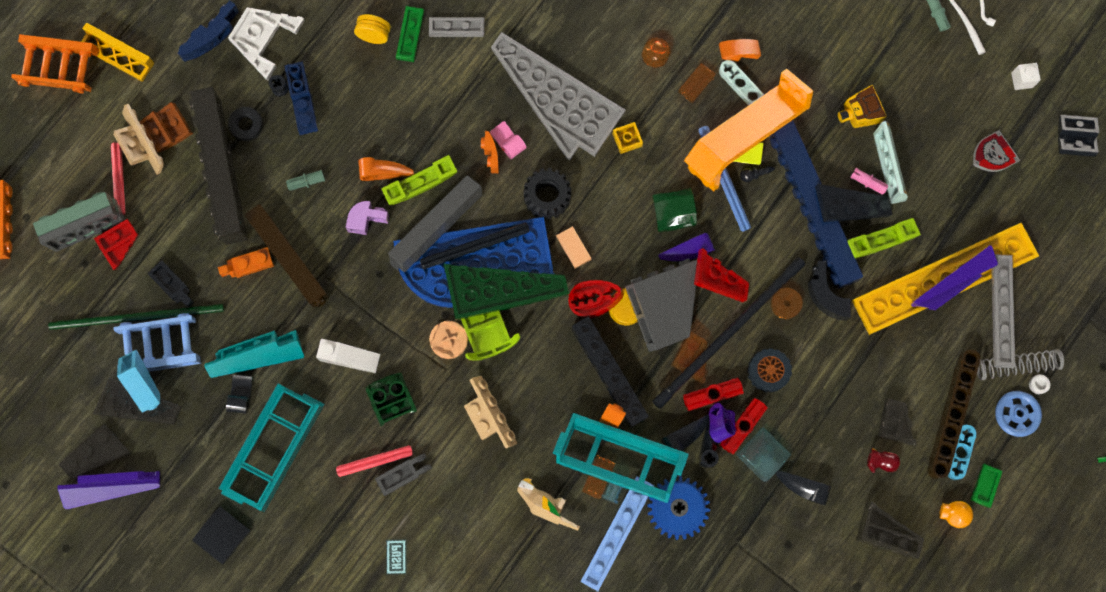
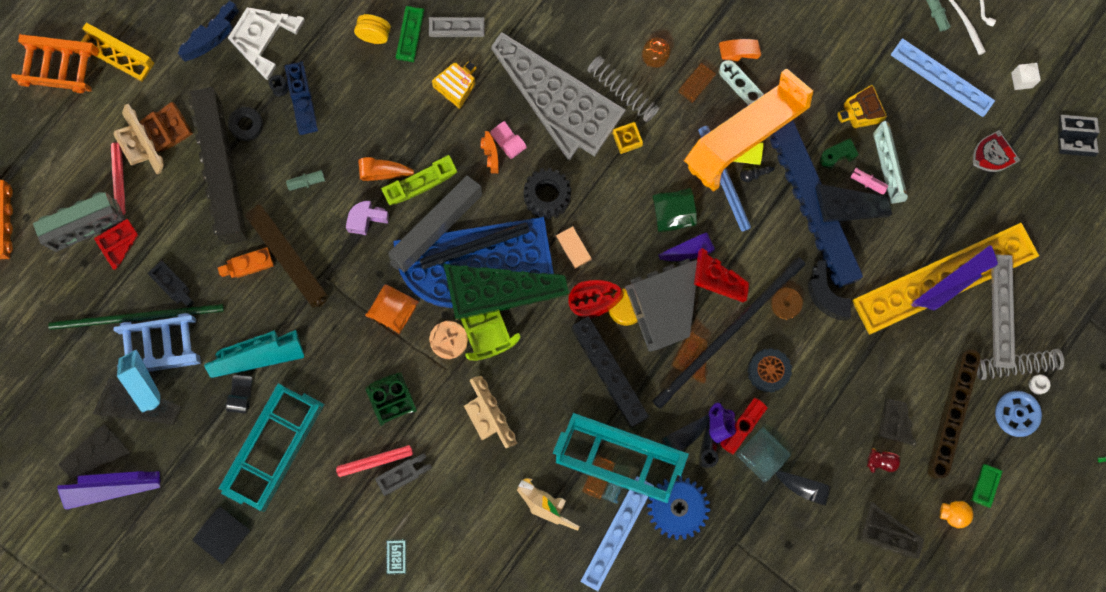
white slope [316,339,380,373] -> none
orange slope [599,403,626,429] -> none
red piece [683,378,744,411] -> none
lime slope [847,218,921,258] -> none
medium azure beam [948,425,976,480] -> none
none -> orange slope [365,284,419,334]
none -> yellow torso [432,61,477,109]
none -> light grey piece [588,56,659,122]
none -> dark green leg [820,139,859,168]
none -> light blue plate [891,38,995,117]

